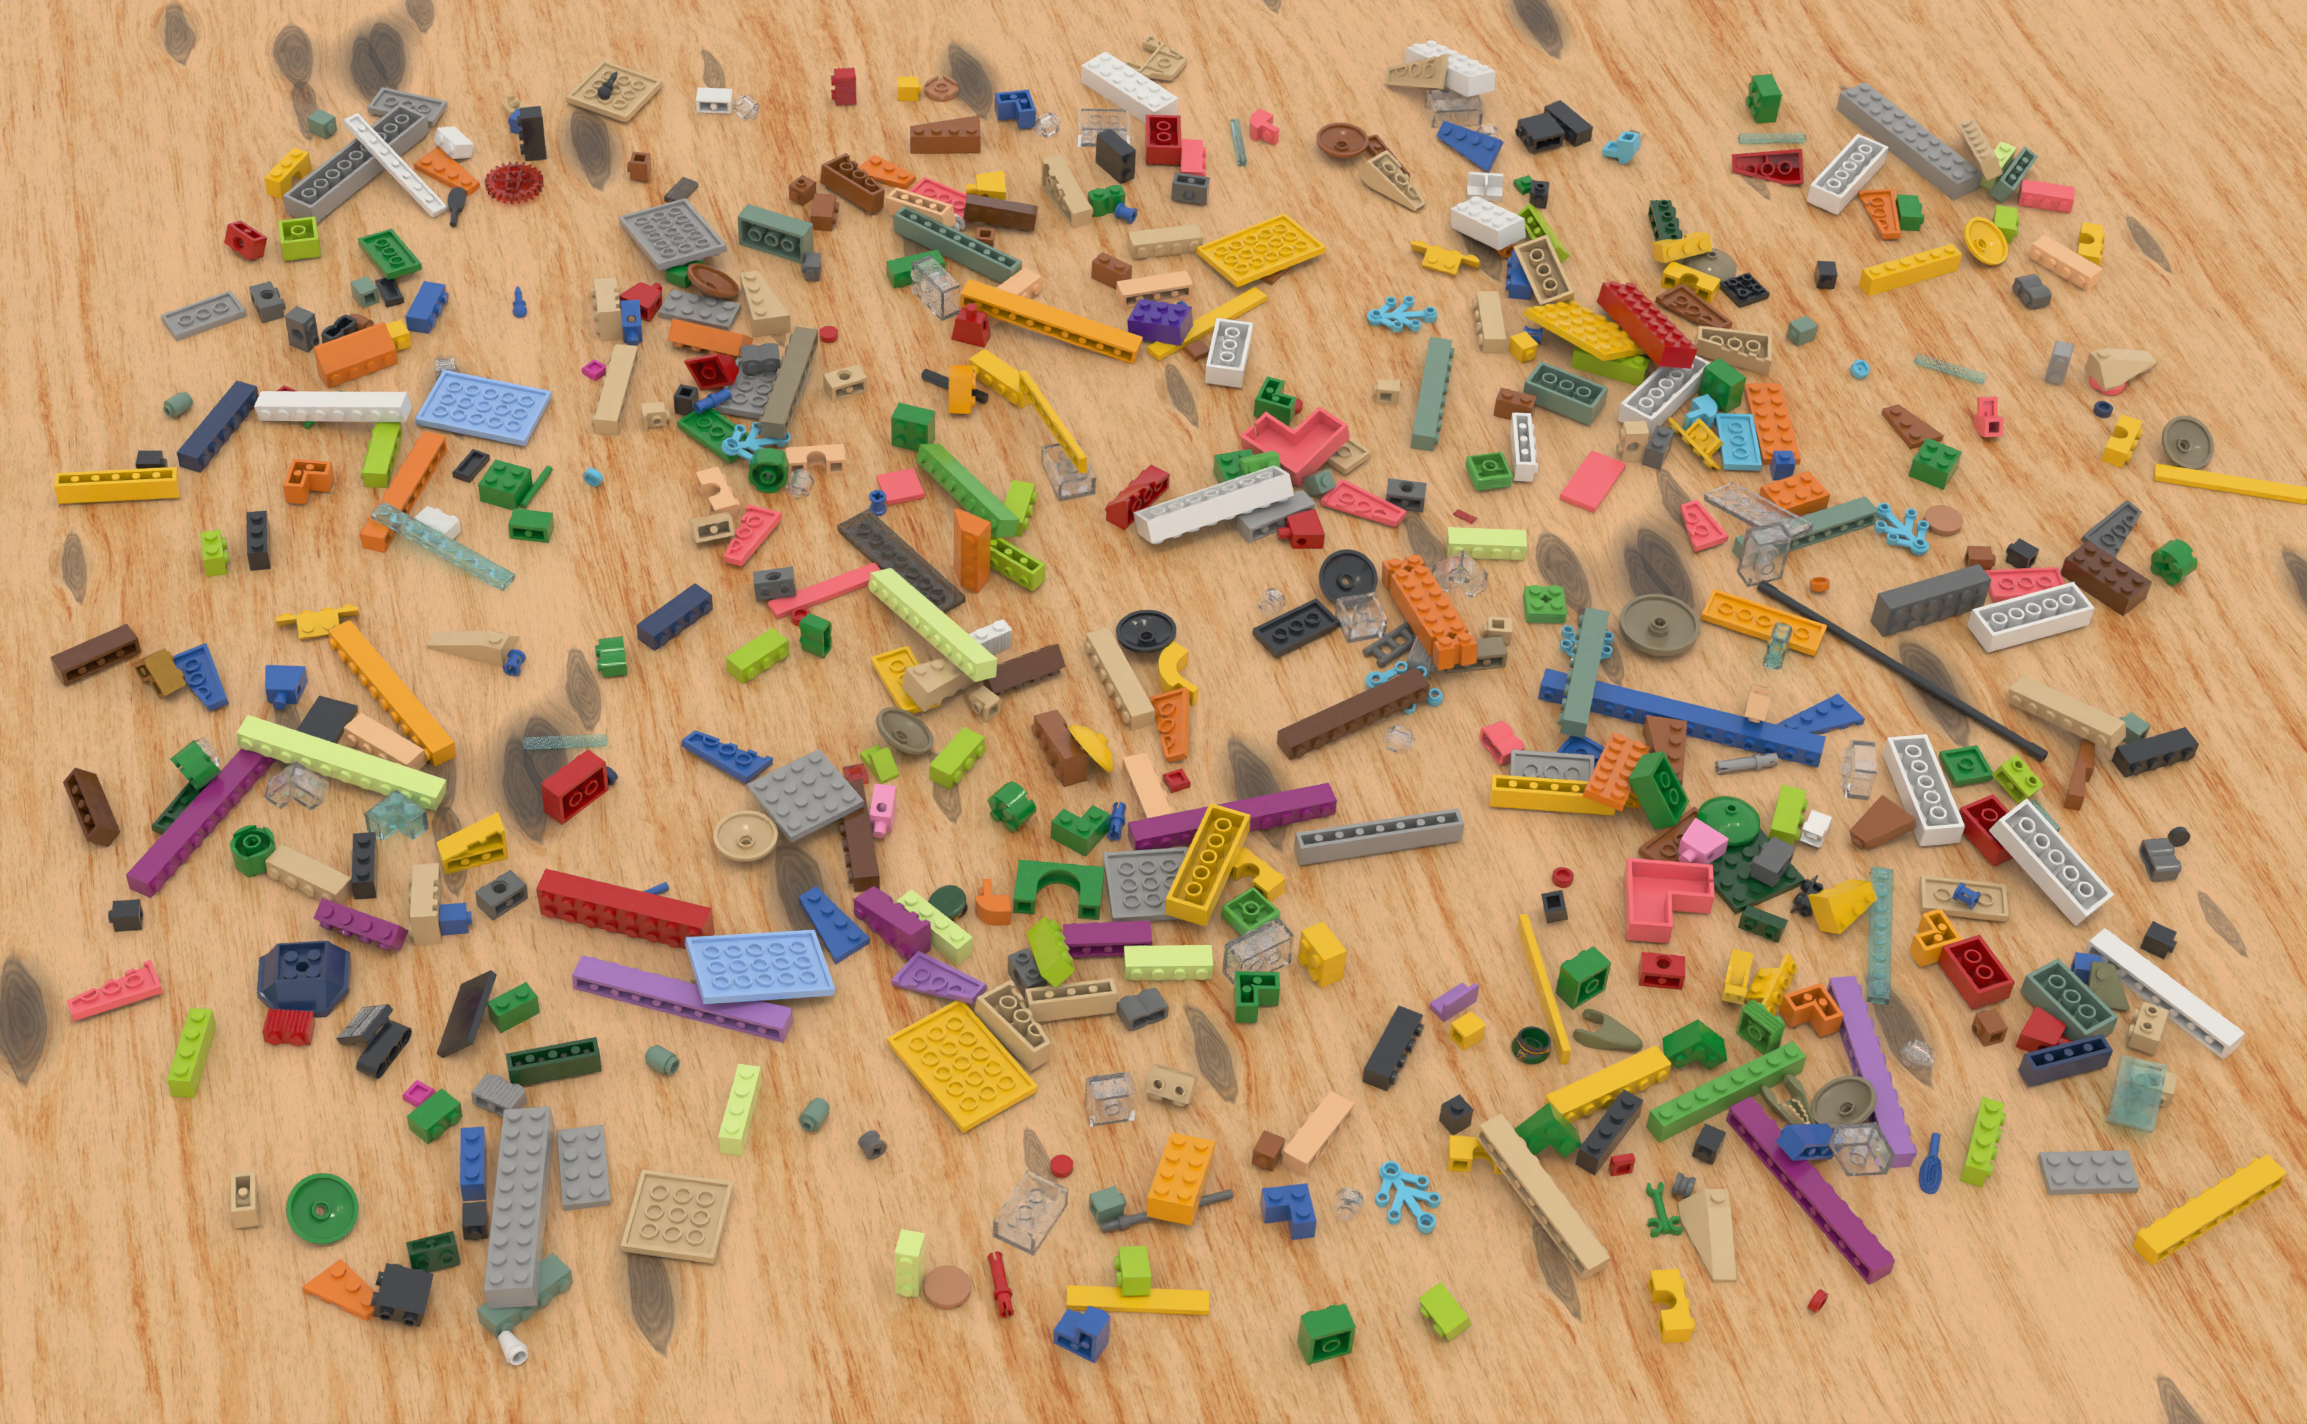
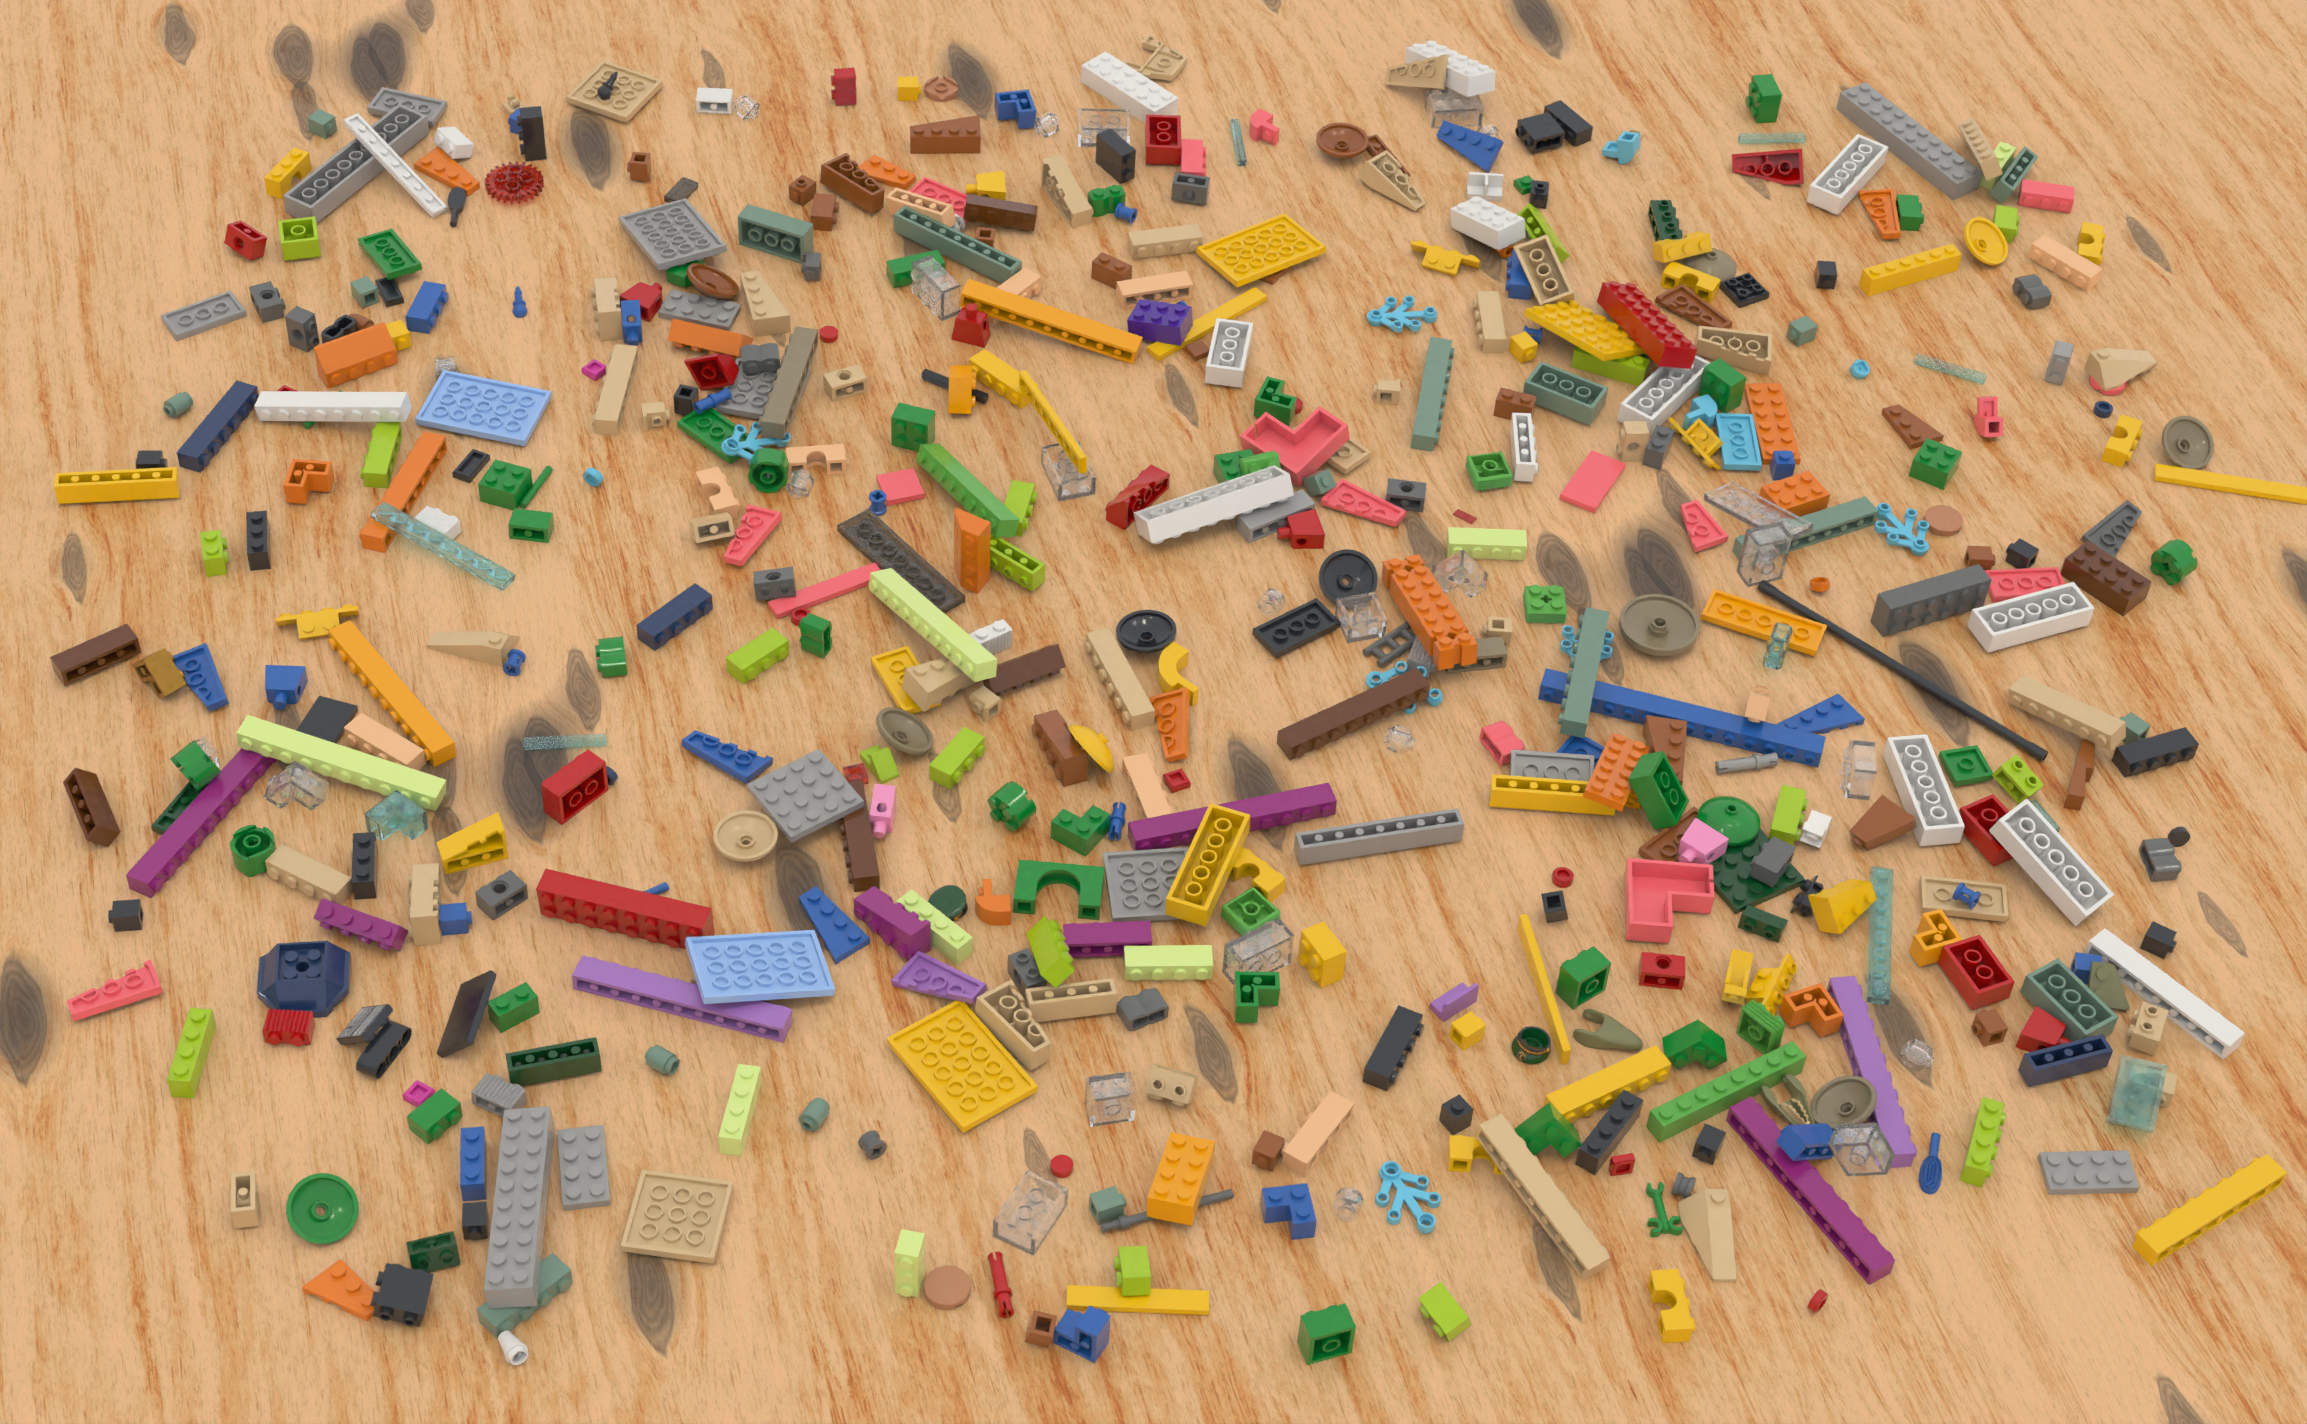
none -> dark orange brick [1024,1310,1057,1348]

